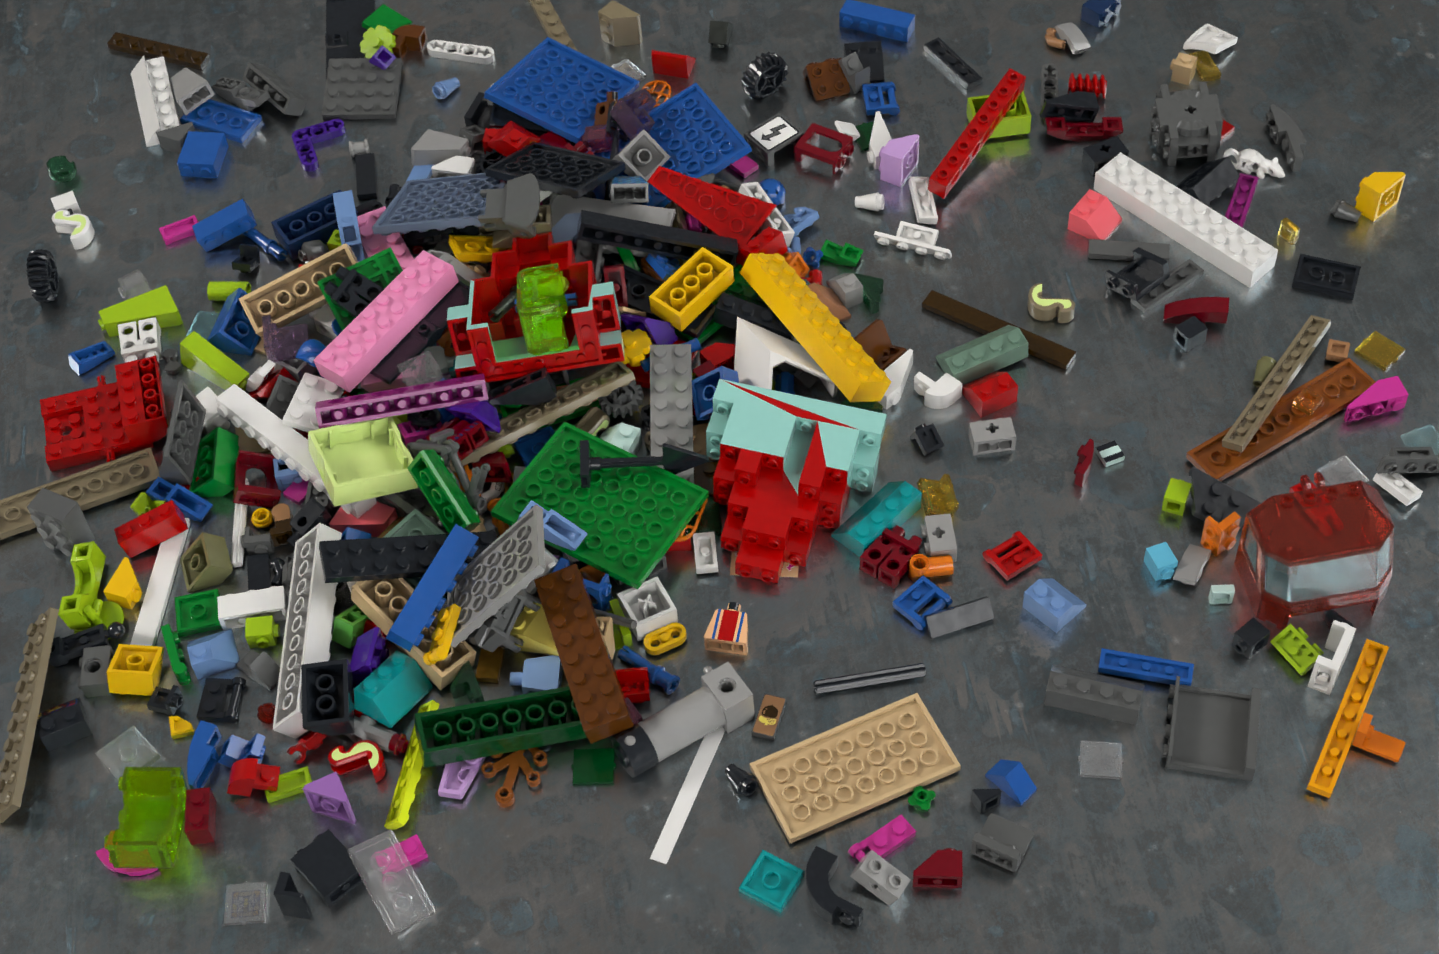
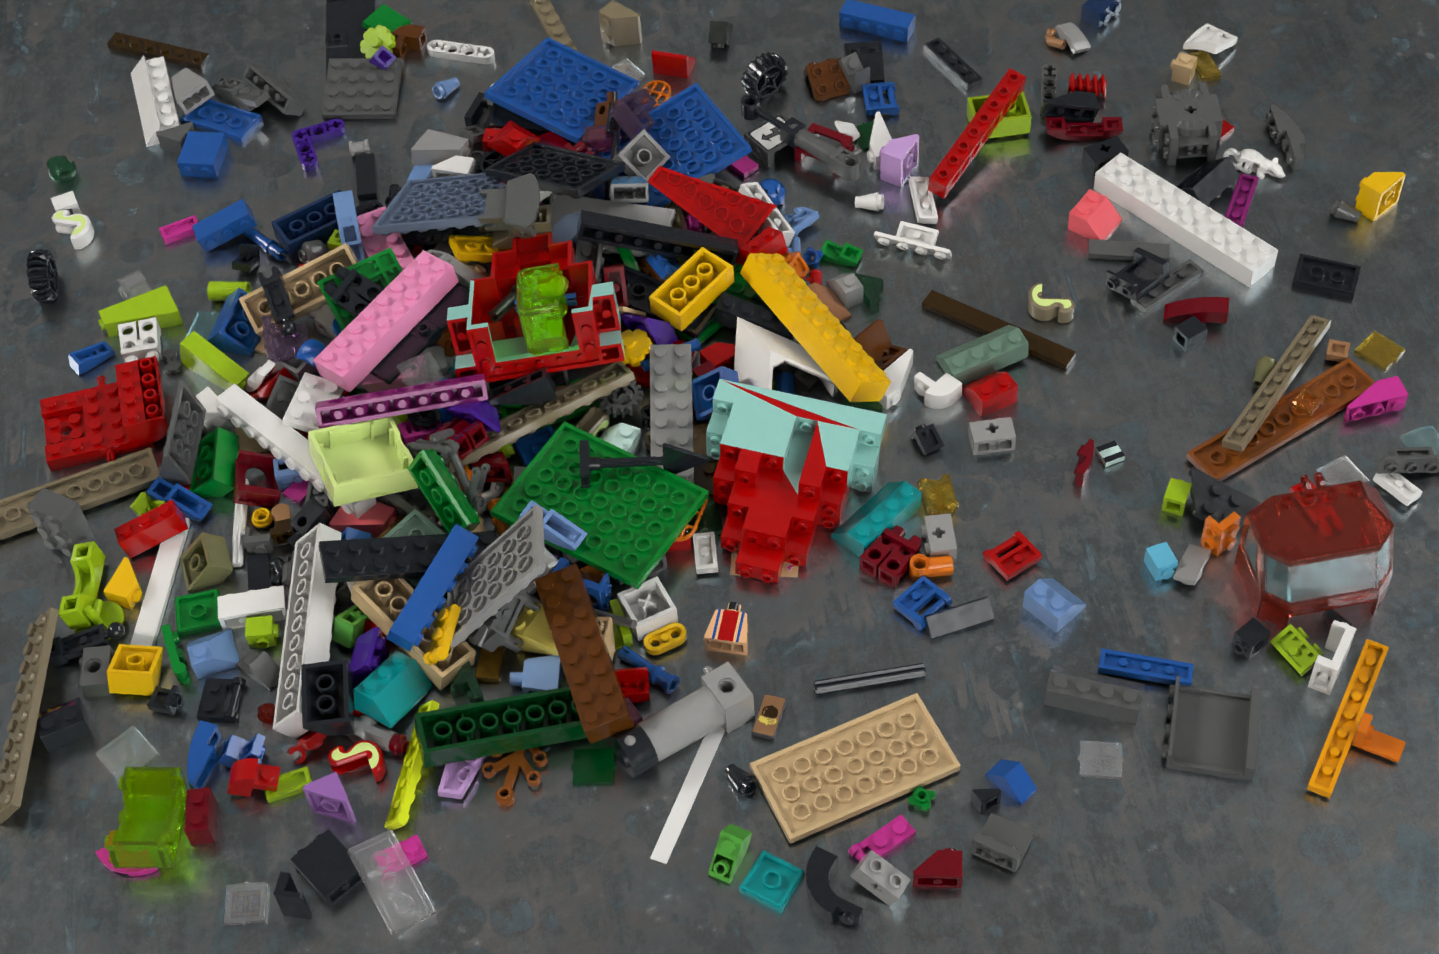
yellow tile [169,716,195,740] -> none
light aqua tile [1208,584,1235,605] -> none
clear yellow tile [1278,217,1301,245] -> none
none -> black plate [258,266,297,336]
none -> bright green slope [708,824,752,884]
none -> dark grey piece [741,94,862,181]

